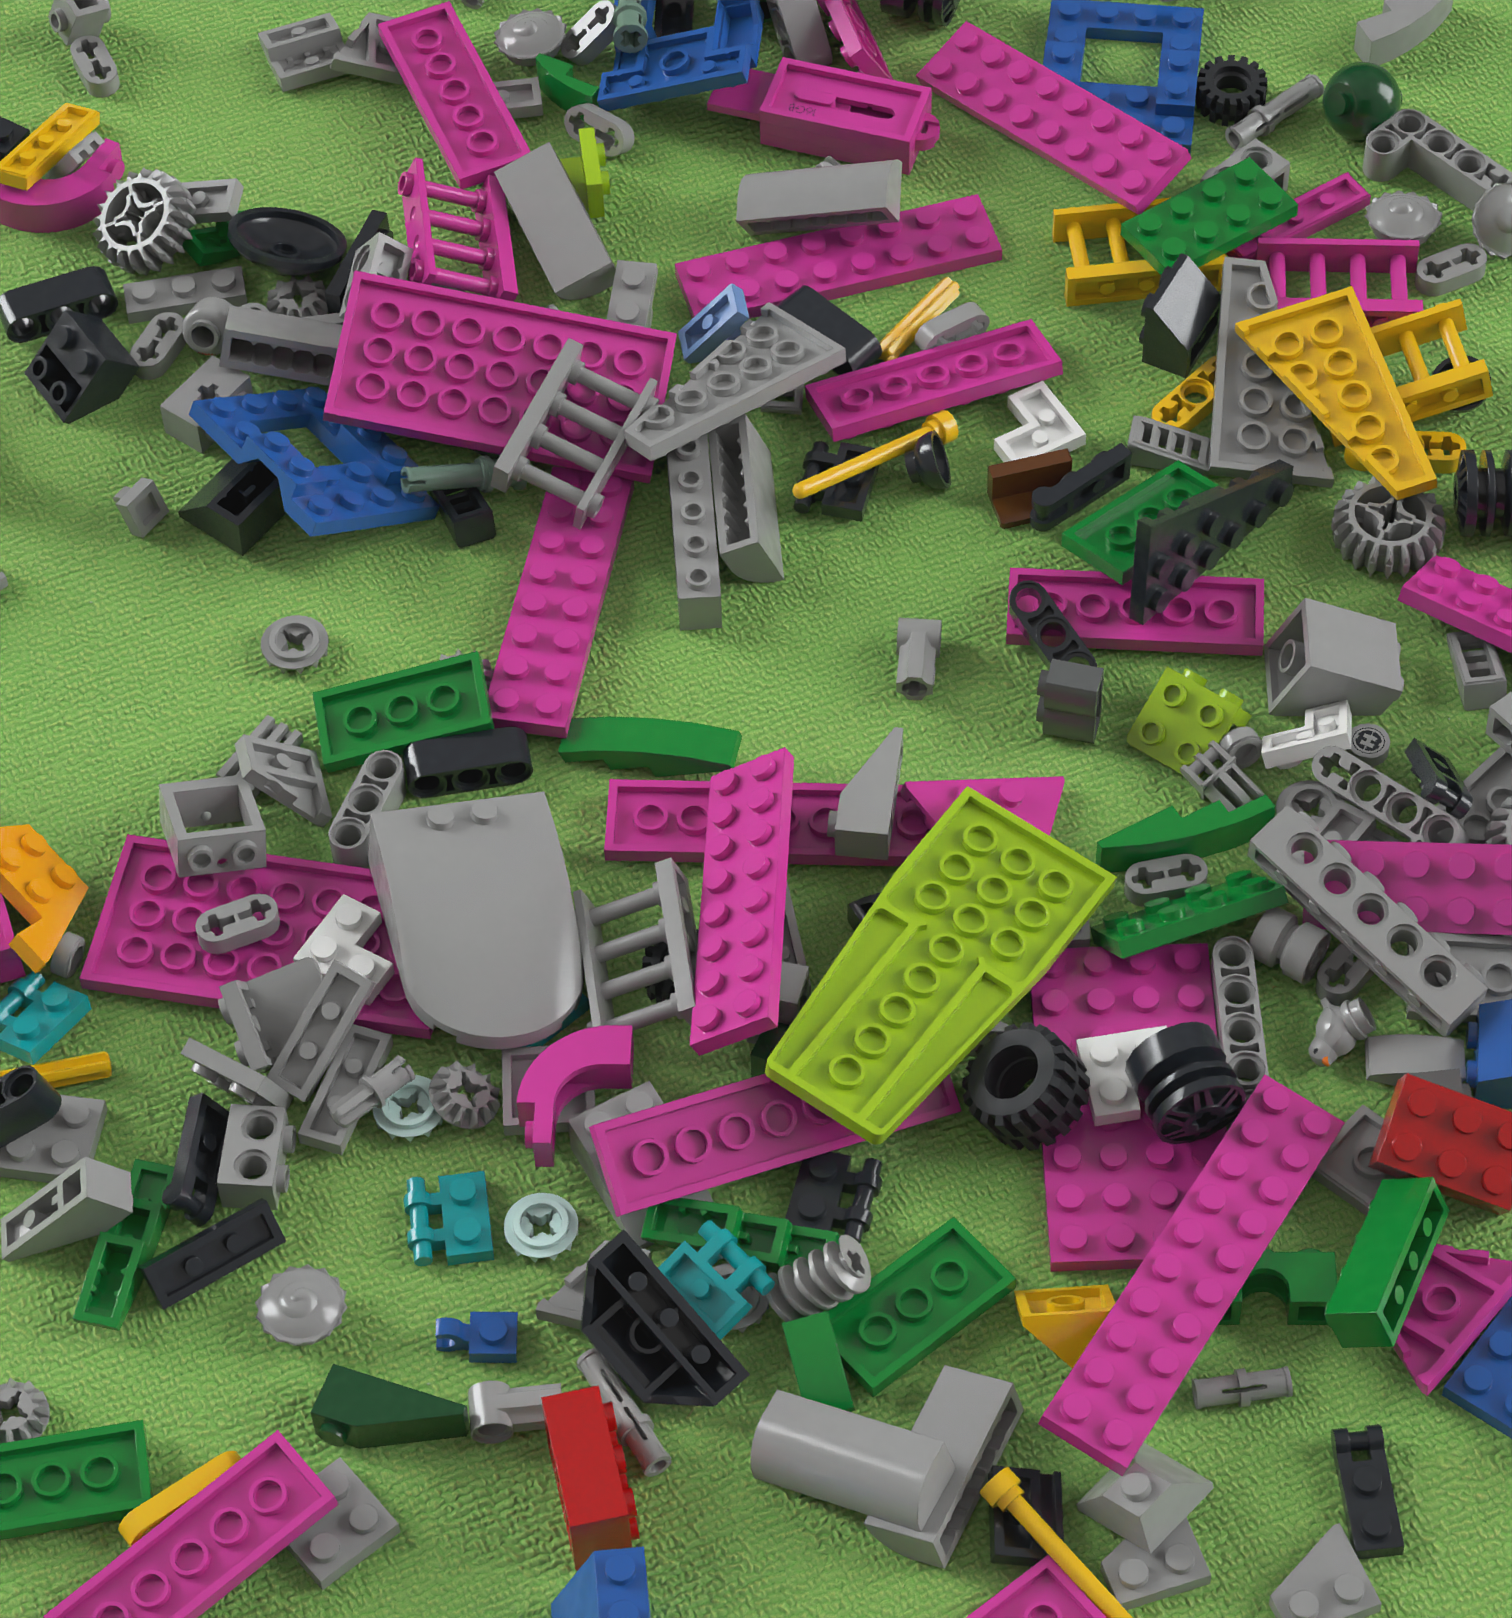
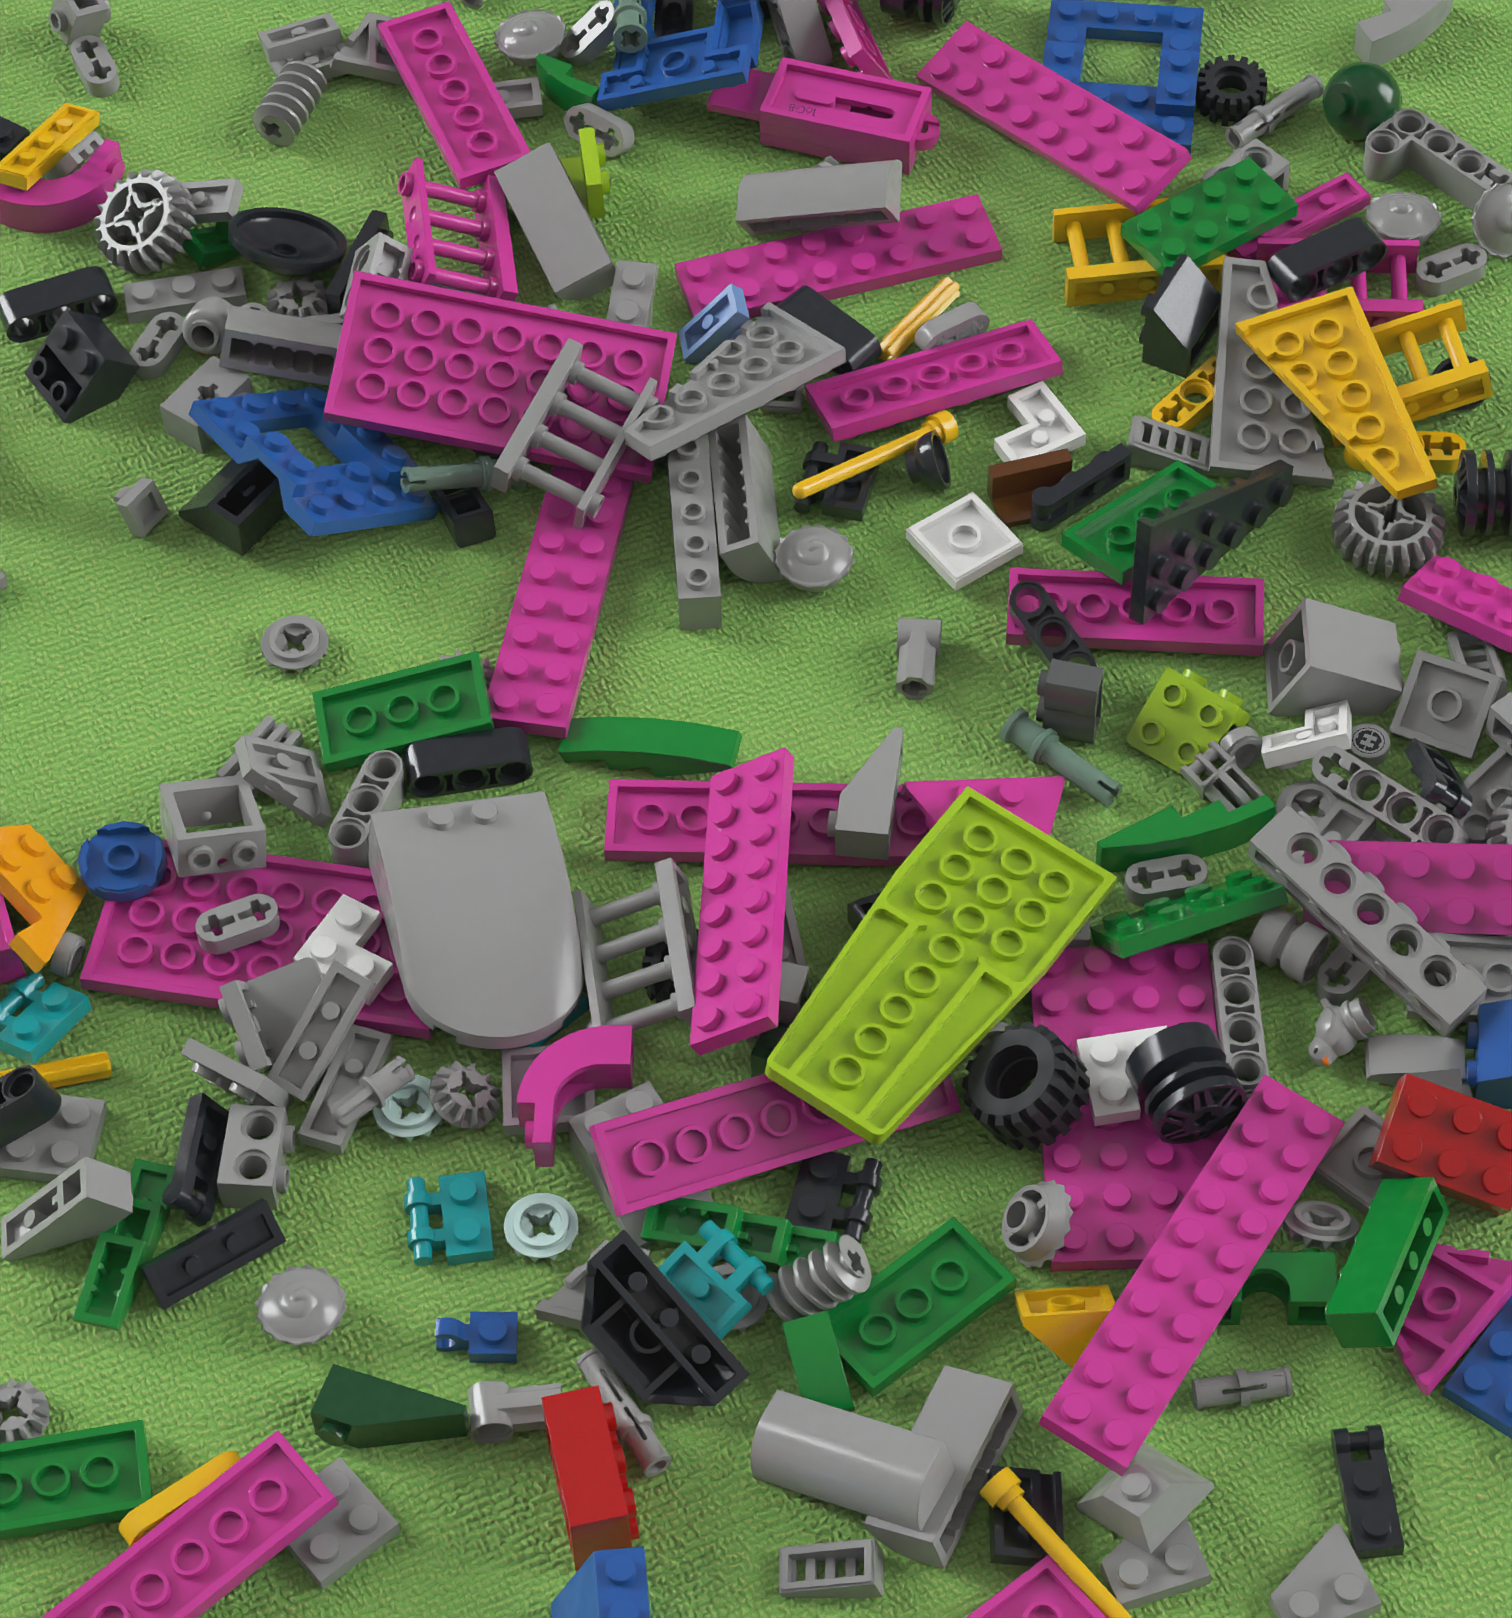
none -> blue tile [77,821,168,902]
none -> light grey piece [253,61,327,147]
none -> light grey piece [773,524,855,592]
none -> light grey slope [779,1538,884,1598]
none -> white plate [906,492,1023,591]
none -> sand green pin [999,708,1123,807]
none -> light grey piece [1002,1180,1073,1269]
none -> black beam [1267,217,1387,301]
none -> light grey gear [1282,1201,1359,1252]
none -> light grey plate [1389,650,1502,760]

